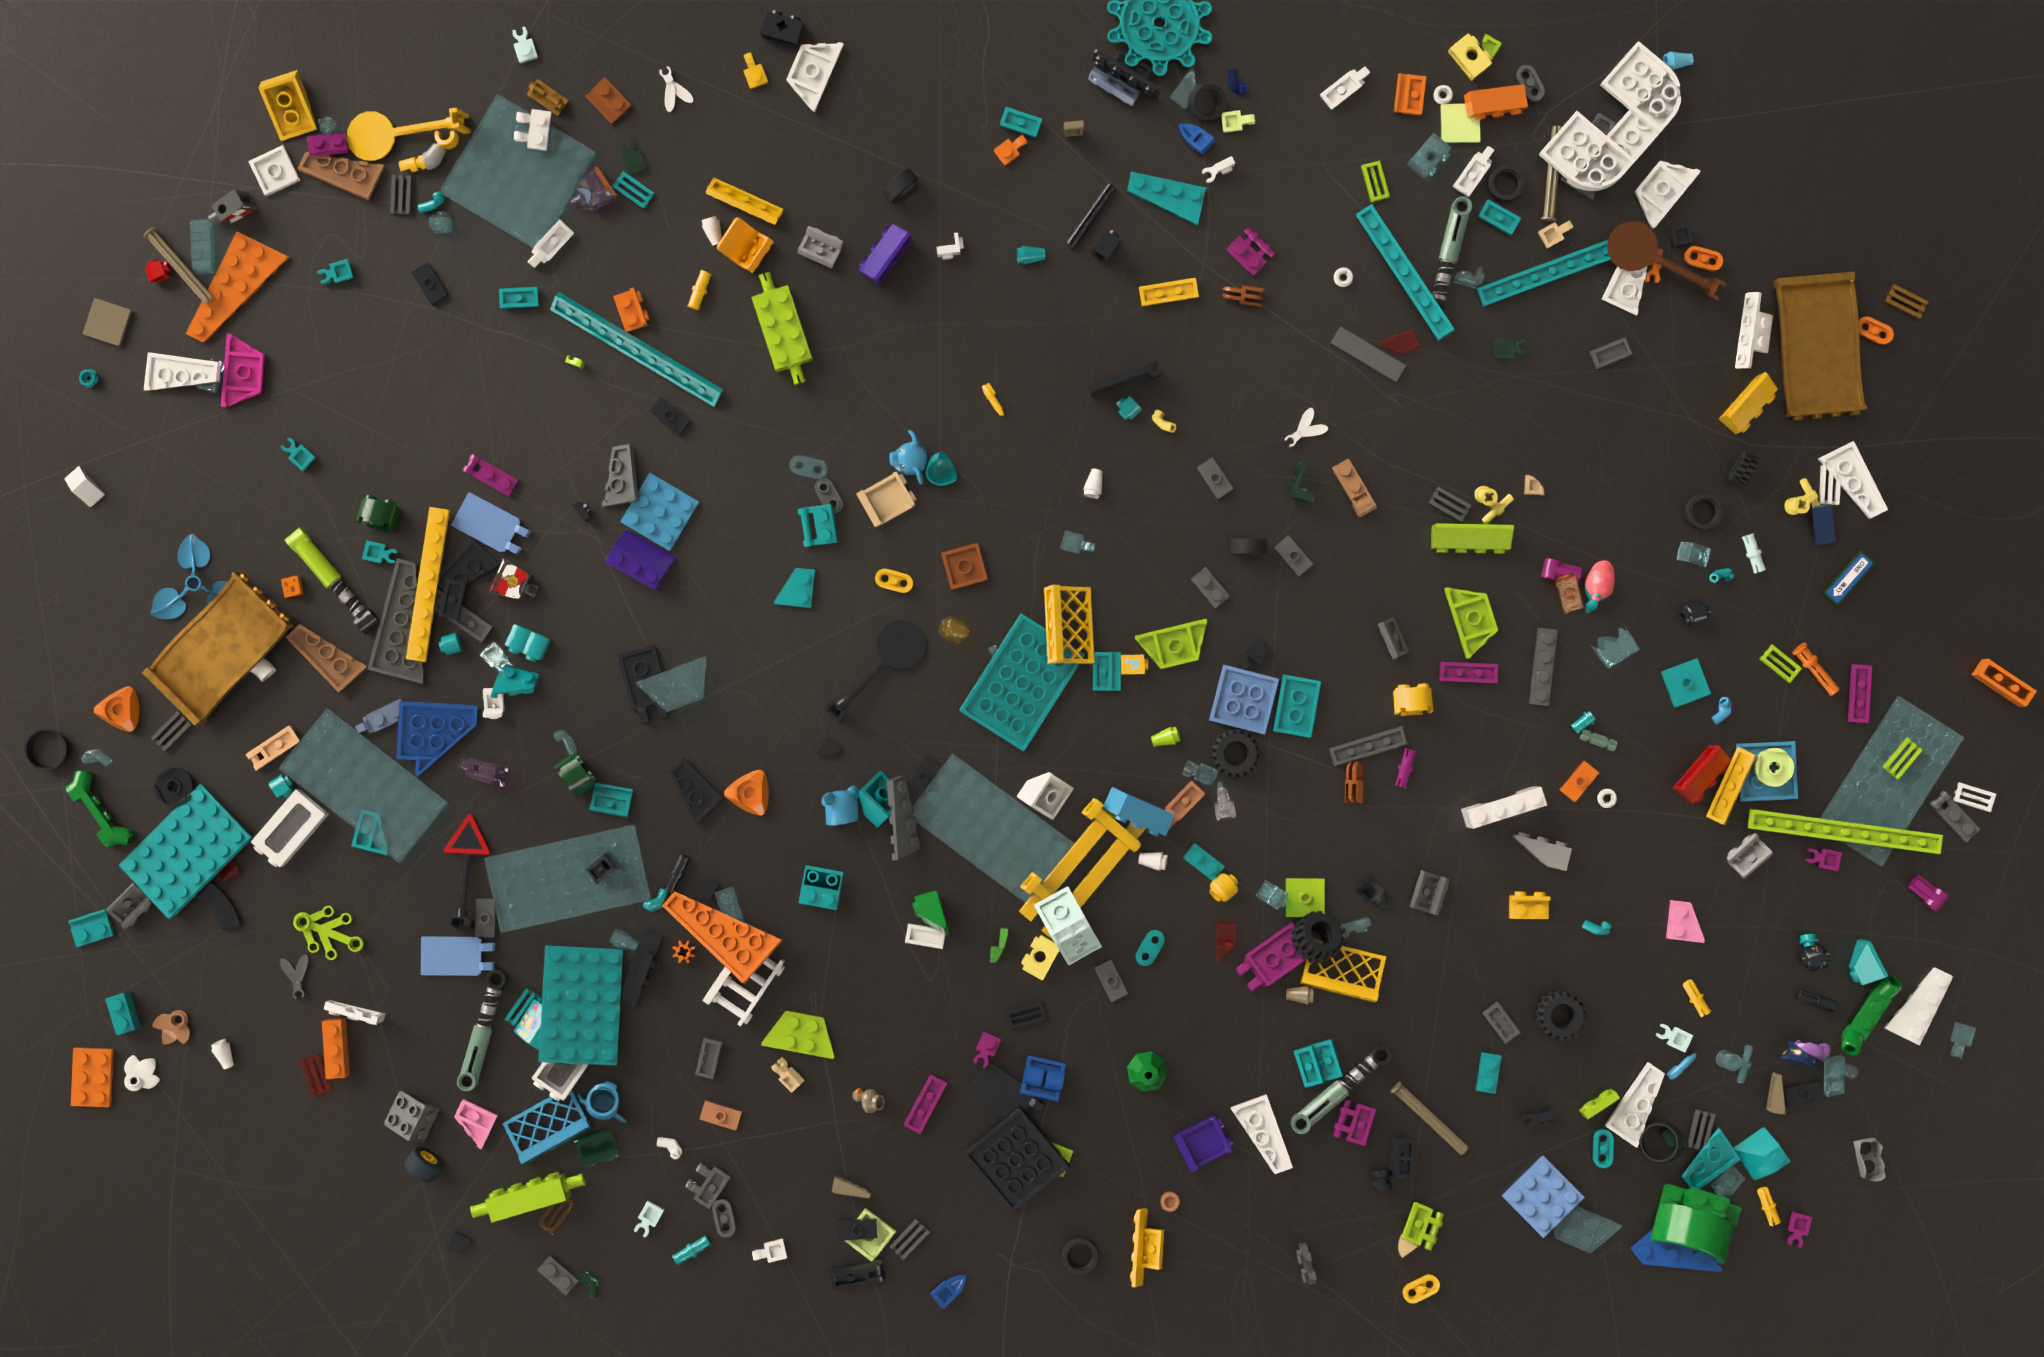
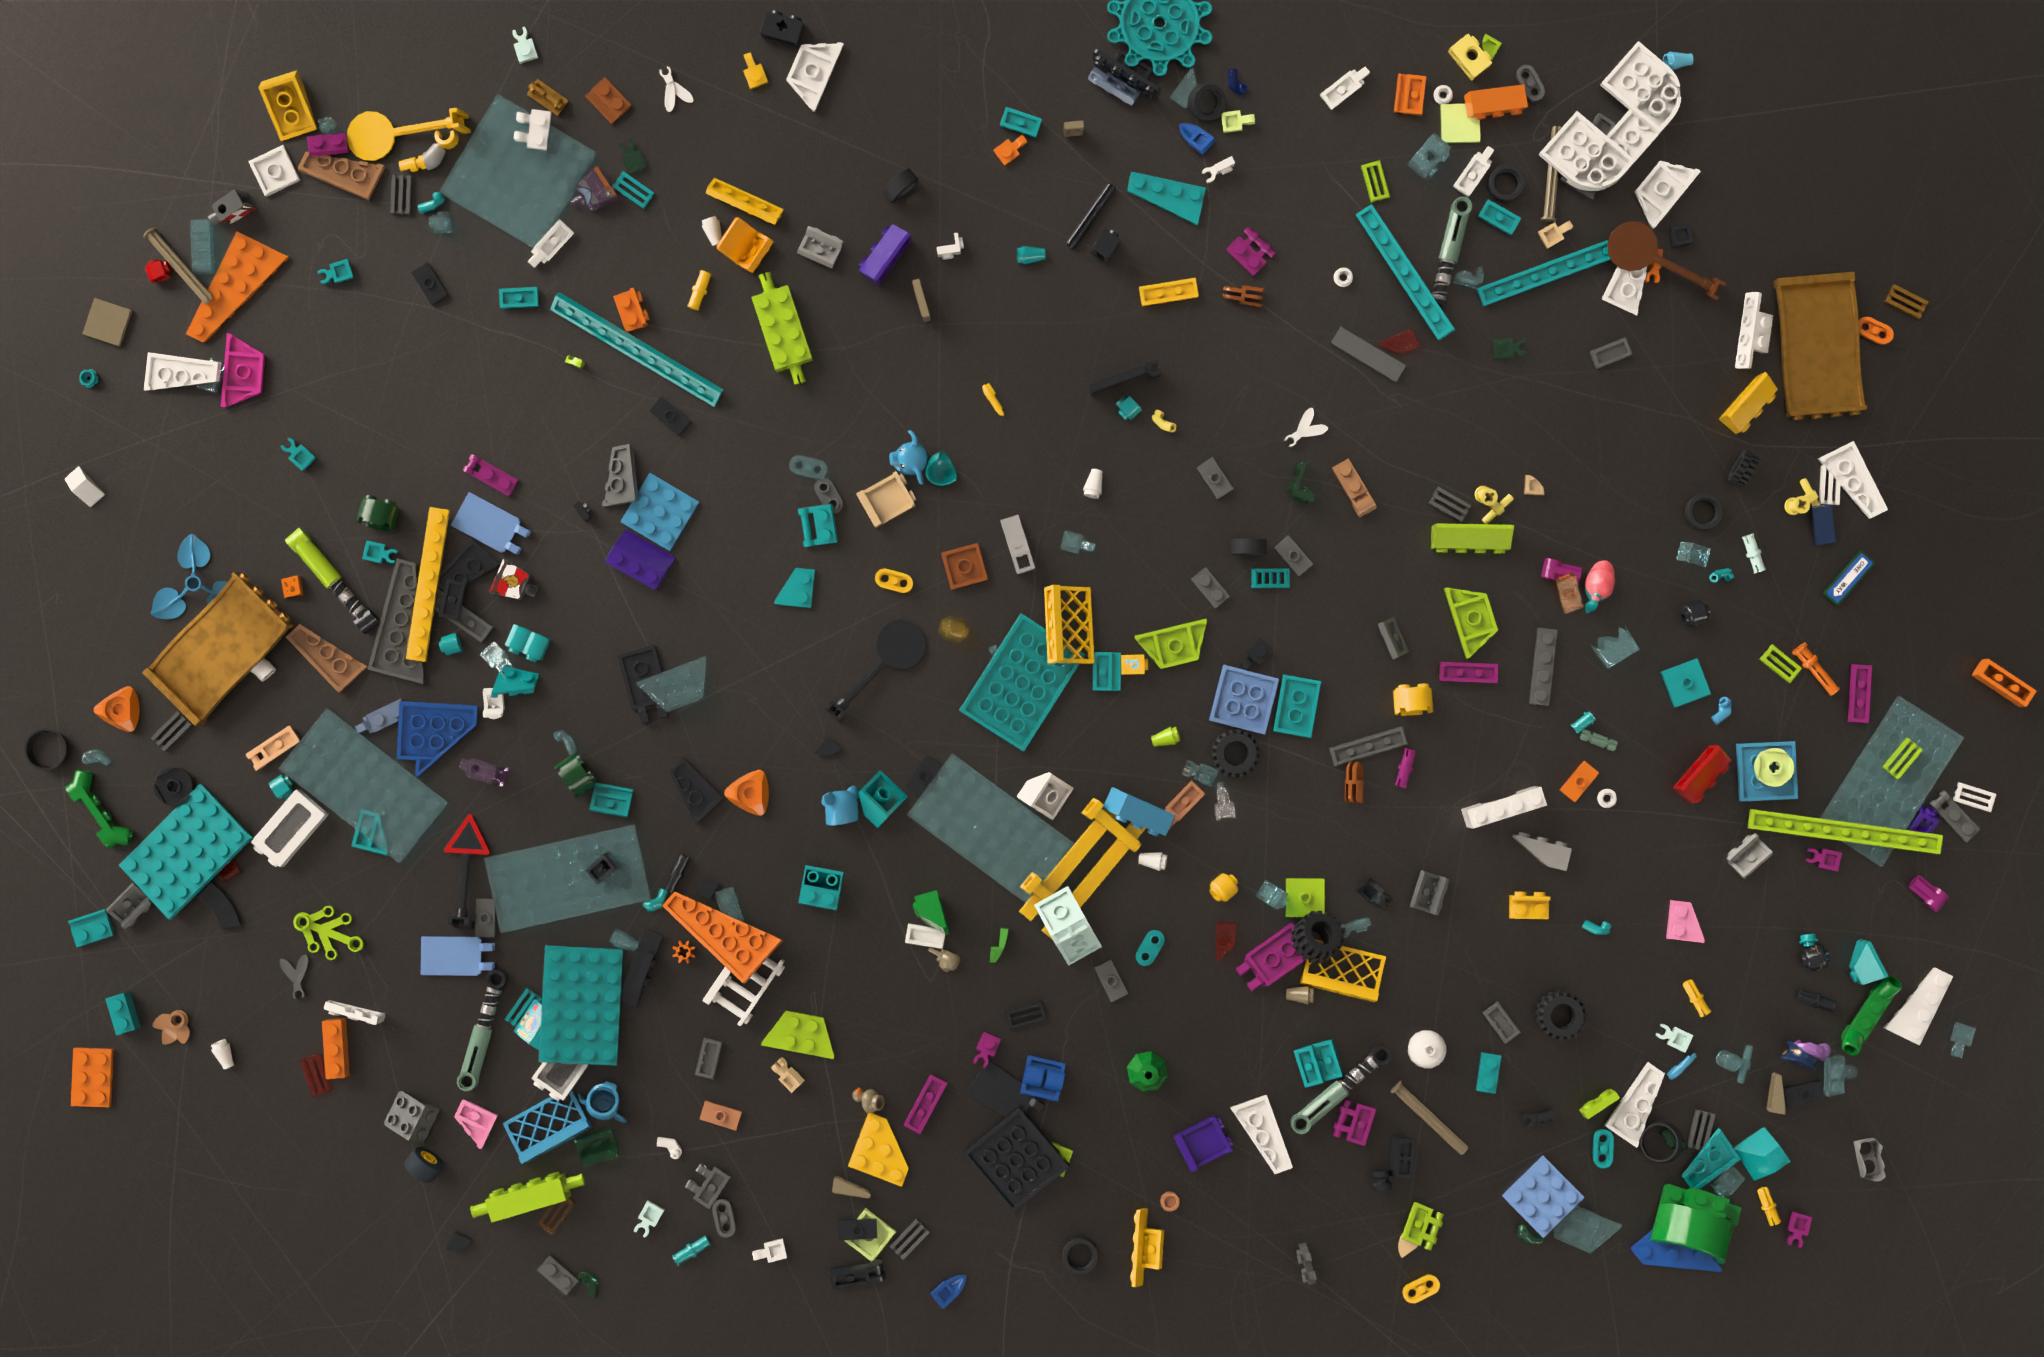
white plate [124,1055,160,1091] -> none
dark grey wing [887,775,921,860] -> none
light yellow brick [1021,935,1059,980] -> none
teal plate [1183,843,1225,881] -> none
orange plate [1684,246,1723,271] -> none
yellow plate [1706,747,1757,825] -> none
none -> yellow plate [848,1113,909,1187]
none -> dark tan tile [912,279,931,322]
none -> dark tan piece [928,947,960,972]
none -> light grey slope [1000,515,1035,575]
none -> teal slope [1251,569,1290,588]
none -> white cylinder [1408,1030,1446,1068]
none -> clear green arm [1517,1225,1543,1245]
none -> dark purple bracket [1909,805,1939,833]

